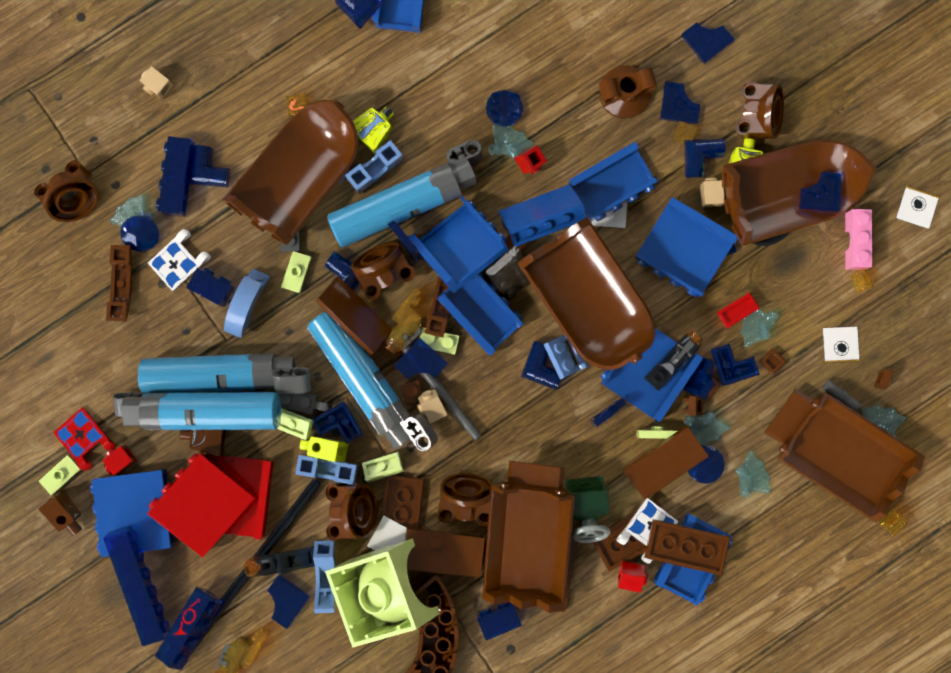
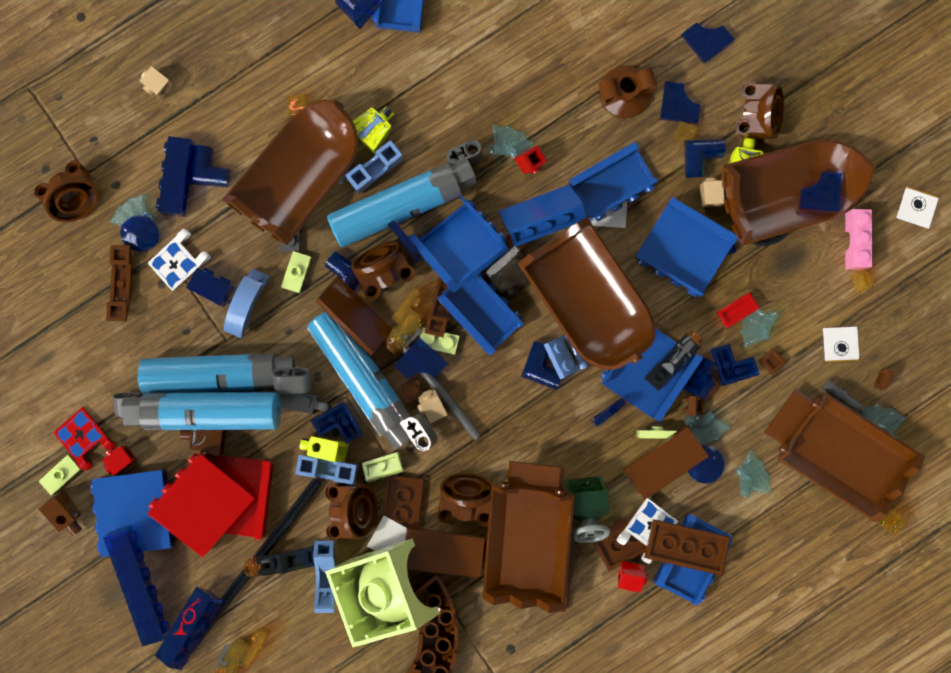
clear blue tile [267,574,311,629] -> none
yellowish green plate [277,409,313,440] -> none
clear blue brick [477,602,522,641] -> none
clear blue dish [486,90,523,127] -> none

